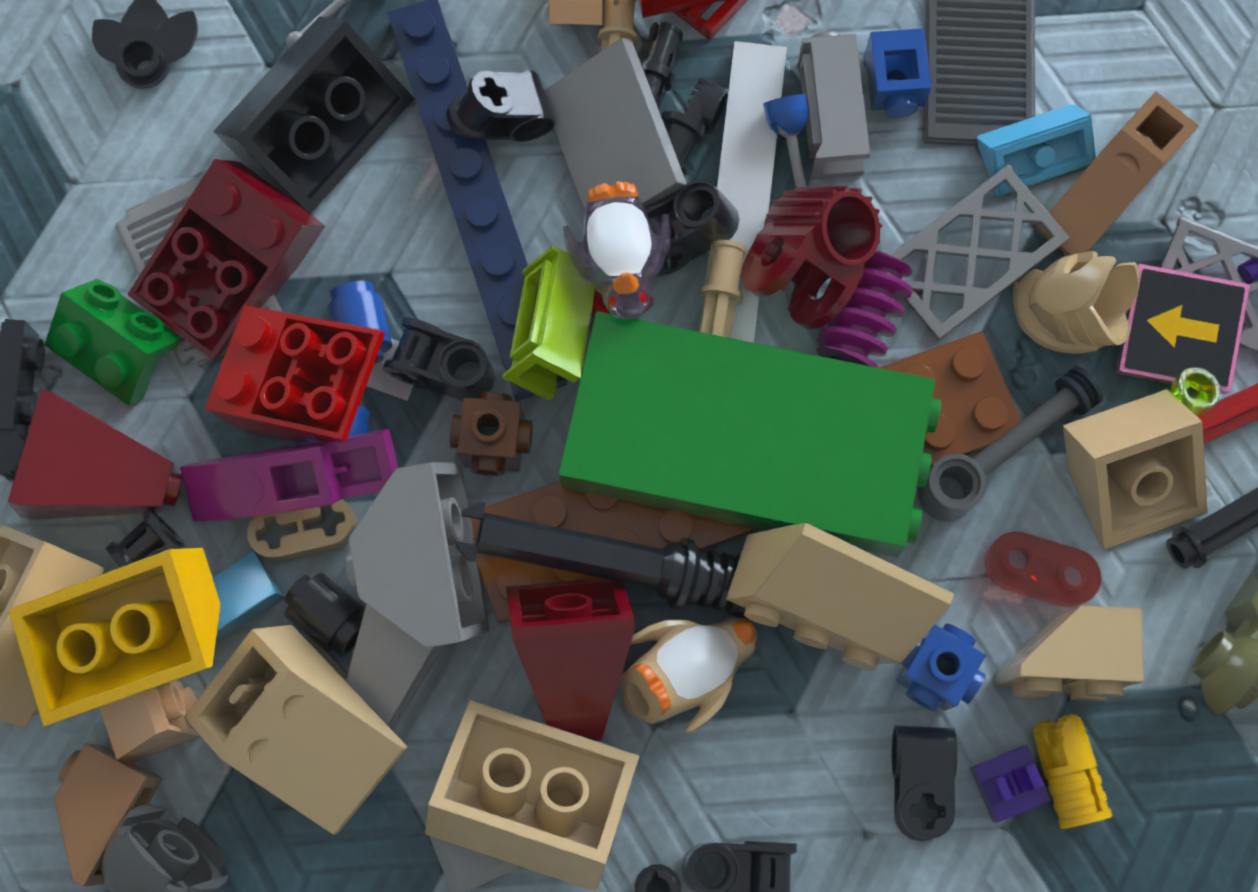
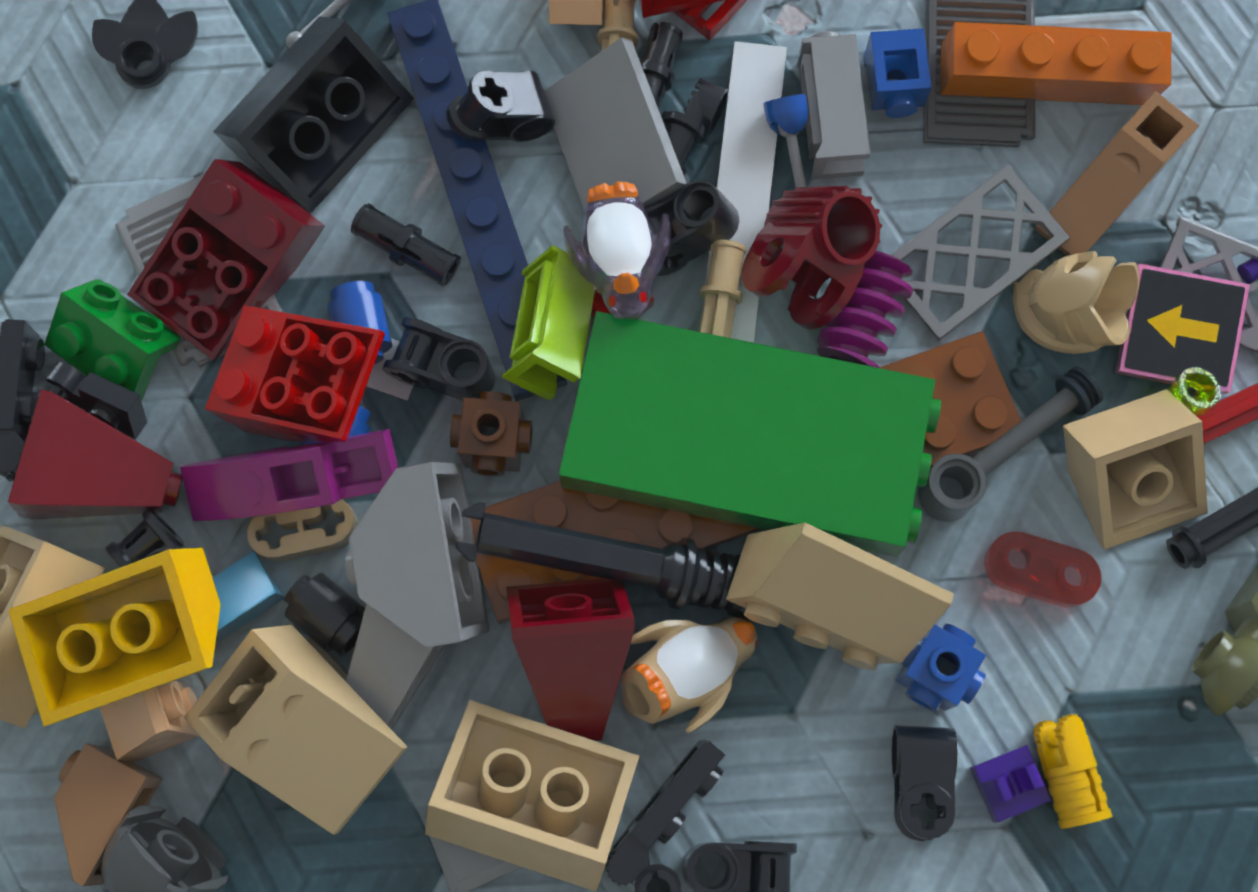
medium azure slope [977,105,1096,197] -> none
tan slope [995,606,1144,701] -> none
none -> black plate [45,361,147,439]
none -> black pin [350,203,461,287]
none -> black hinge [605,739,725,886]
none -> orange brick [940,22,1172,105]

